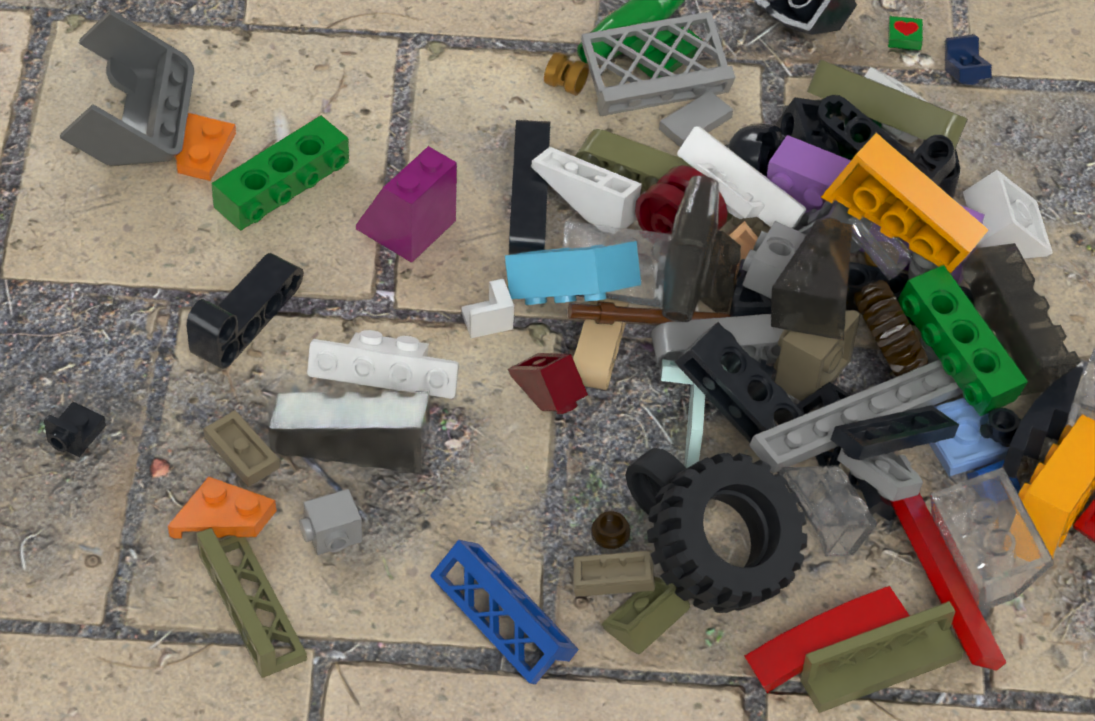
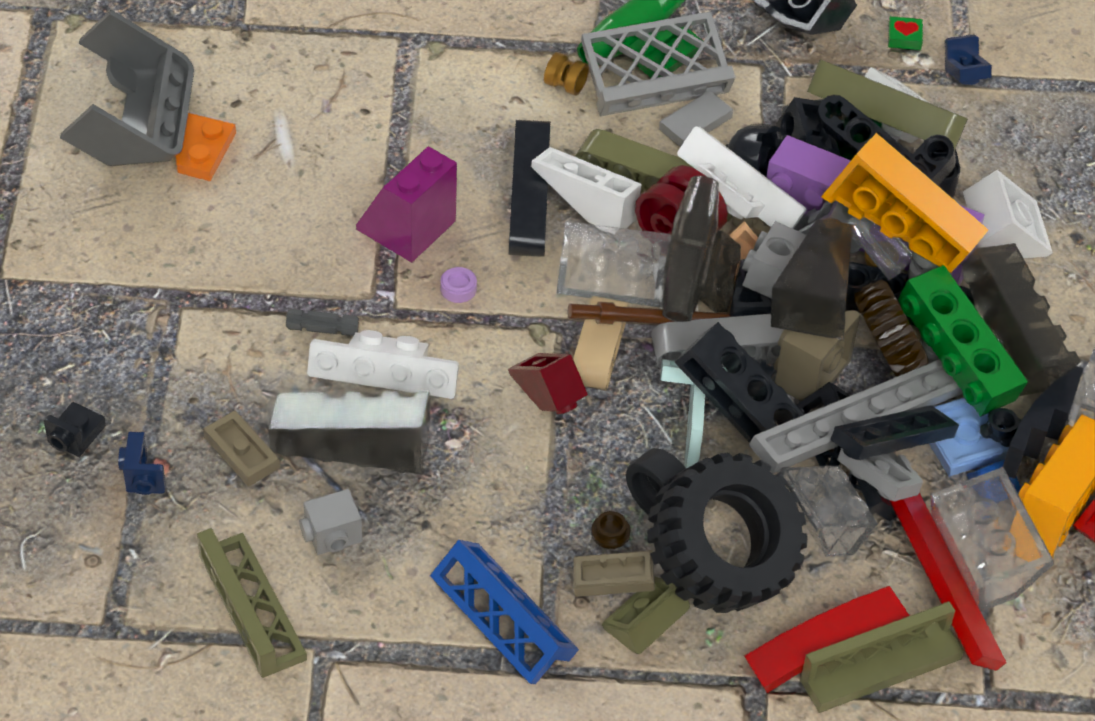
orange wing [168,476,277,539] -> none
black beam [186,253,304,369] -> none
green brick [211,115,349,231] -> none
white panel [462,279,514,338] -> none
medium azure wedge [505,241,641,305] -> none
none -> dark blue bracket [118,432,166,495]
none -> dark grey axle [286,309,359,336]
none -> lavender tile [440,267,477,303]

